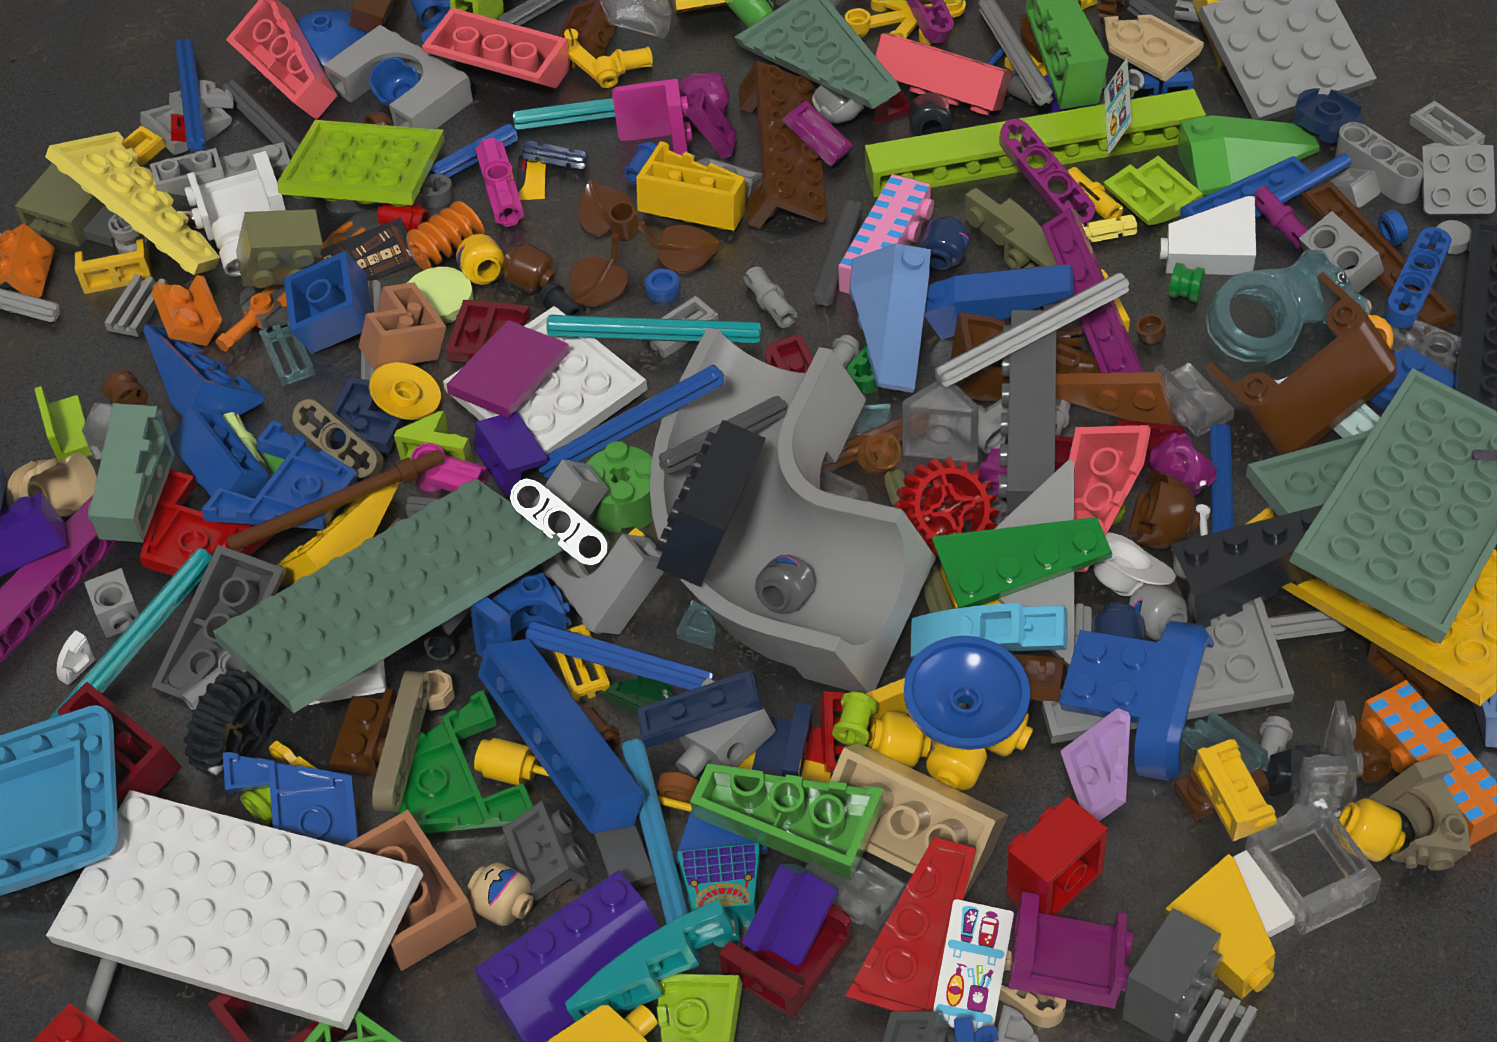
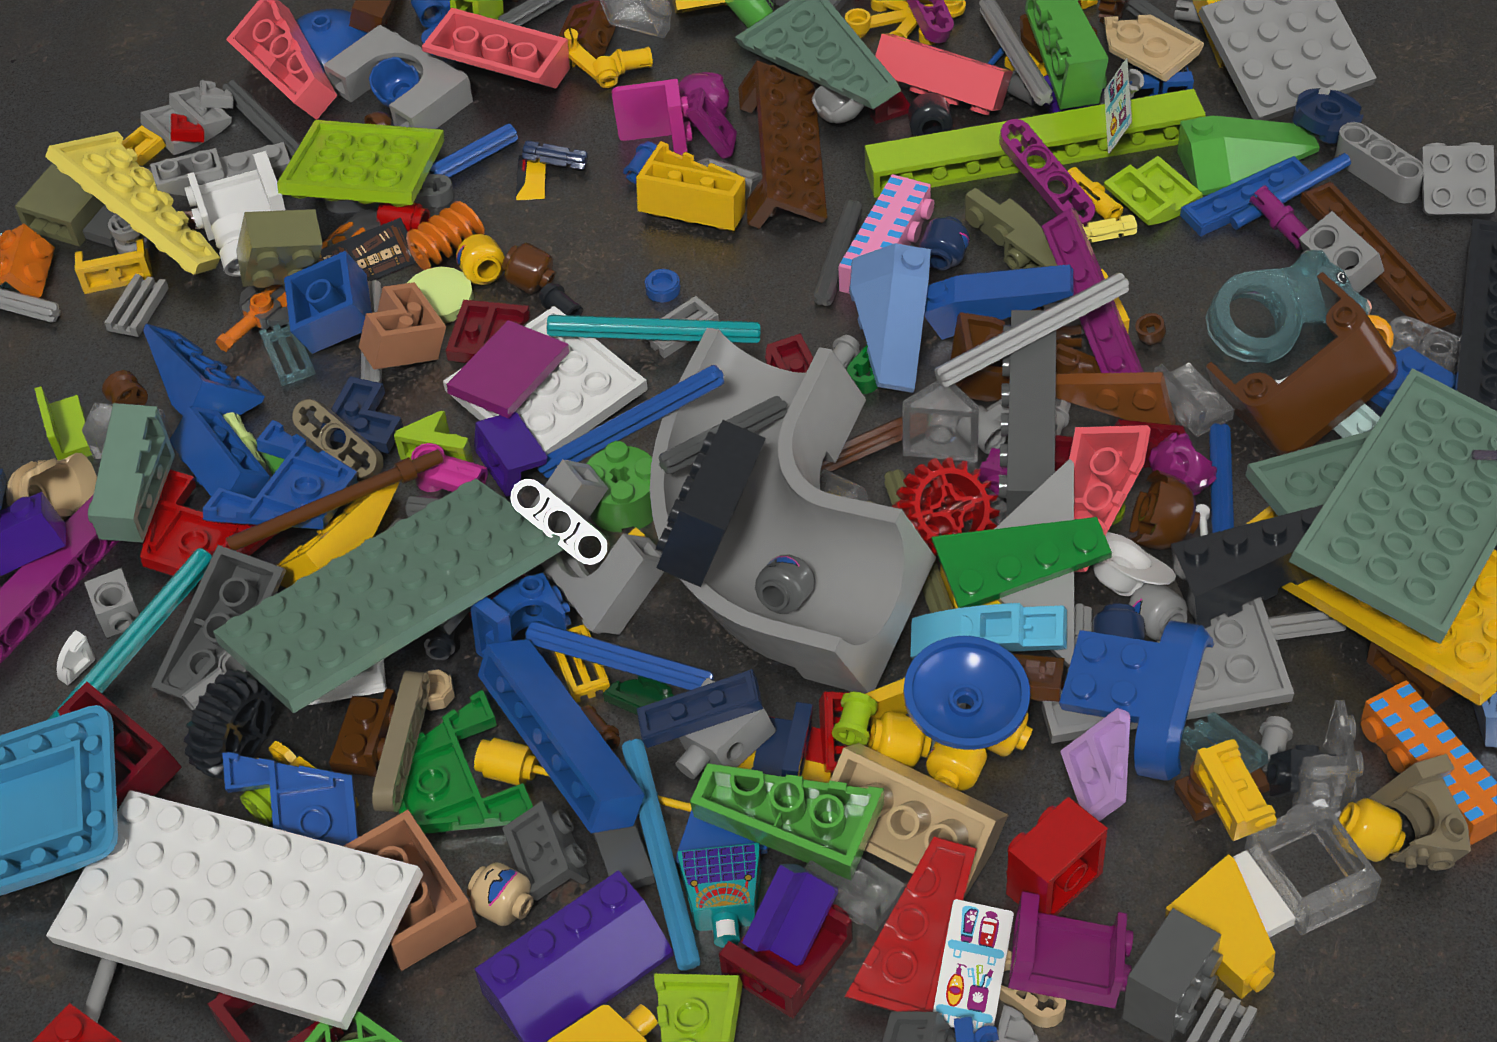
orange bracket [151,275,222,346] -> none
blue axle [176,38,206,152] -> none
yellow dish [369,362,441,420] -> none
dark pink piece [475,137,524,227] -> none
teal axle [513,98,615,131] -> none
teal slope [565,899,735,1022] -> none
reddish brown plant [569,180,720,307] -> none
dark orange tile [656,772,699,803] -> none
clear light blue tile [676,601,717,649] -> none
light grey pin [743,266,797,328] -> none
magenta tile [783,101,854,167] -> none
clear light blue tile [855,403,890,436] -> none
clear orange wheel [858,432,902,473] -> none
white slope [1159,196,1256,275] -> none
green wheel [1168,262,1205,303] -> none
light grey slope [1329,168,1381,208] -> none
reddish brown cone [1338,721,1392,783] -> none
blue tile [1378,209,1409,247] -> none
blue beam [1384,227,1452,328] -> none
light grey tile [1409,100,1486,146] -> none
light grey tile [1435,220,1471,254] -> none

